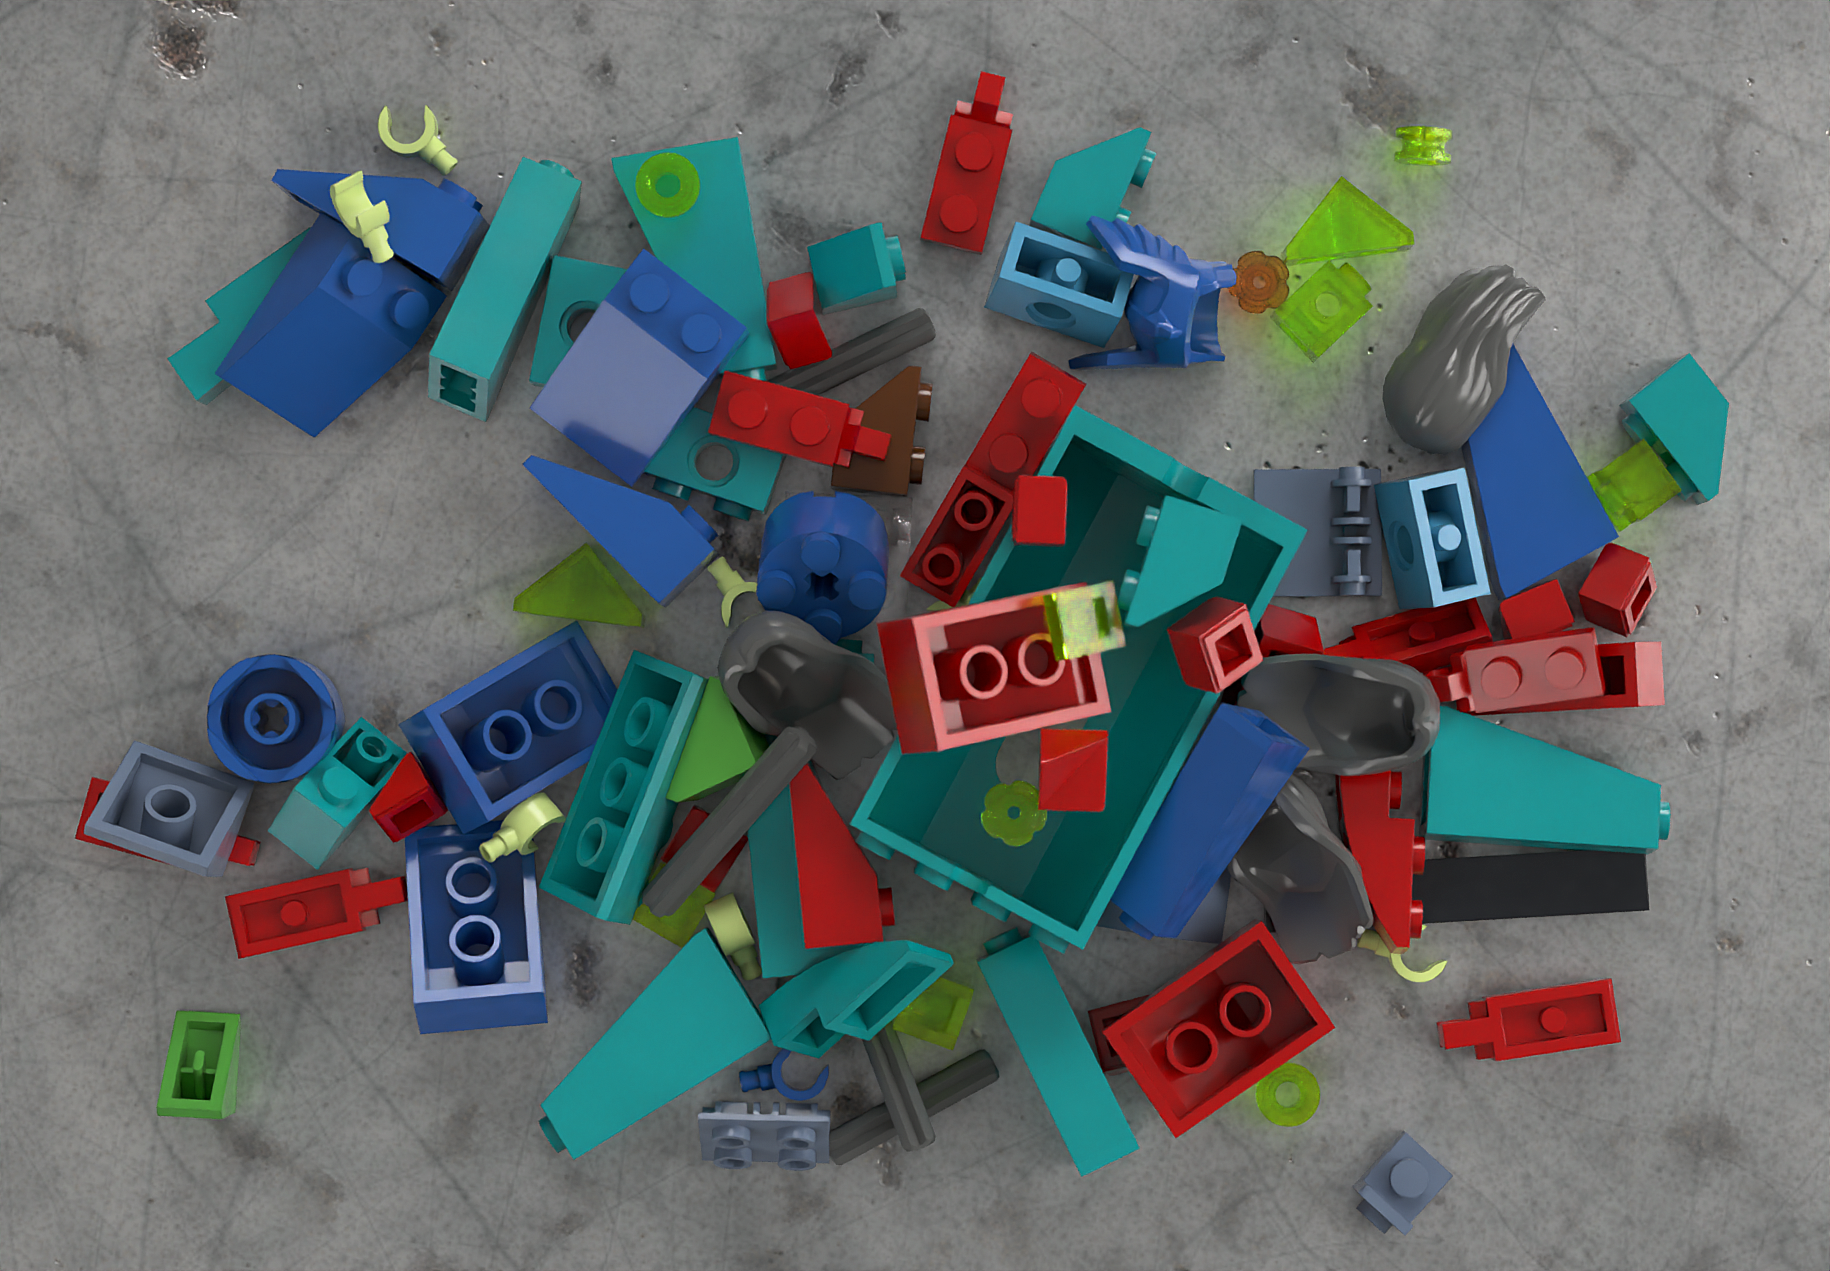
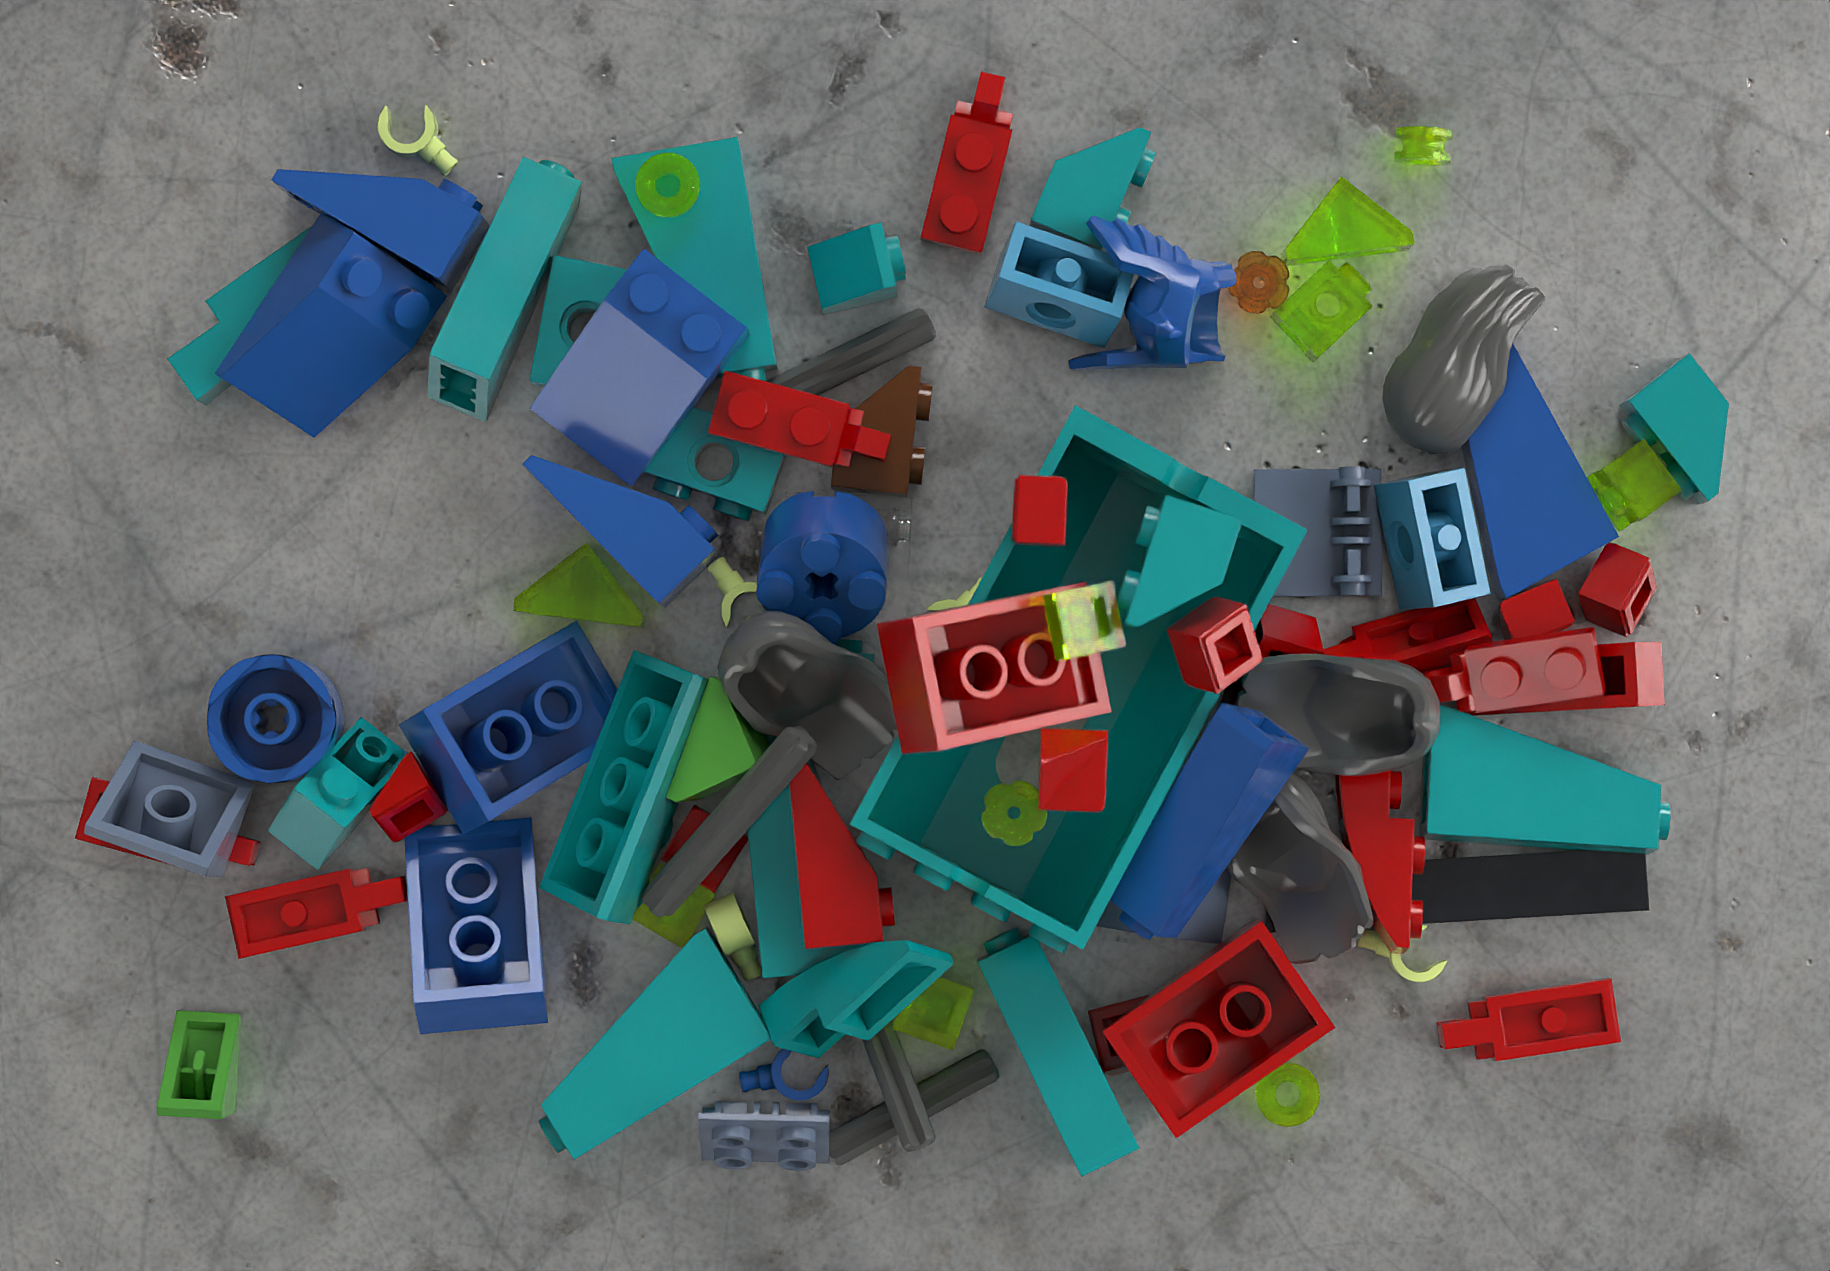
yellowish green piece [330,170,394,263] -> none
yellowish green piece [479,792,566,862] -> none
red slope [767,272,832,370] -> none
red slope [899,352,1087,607] -> none
sand blue bracket [1352,1130,1453,1236] -> none

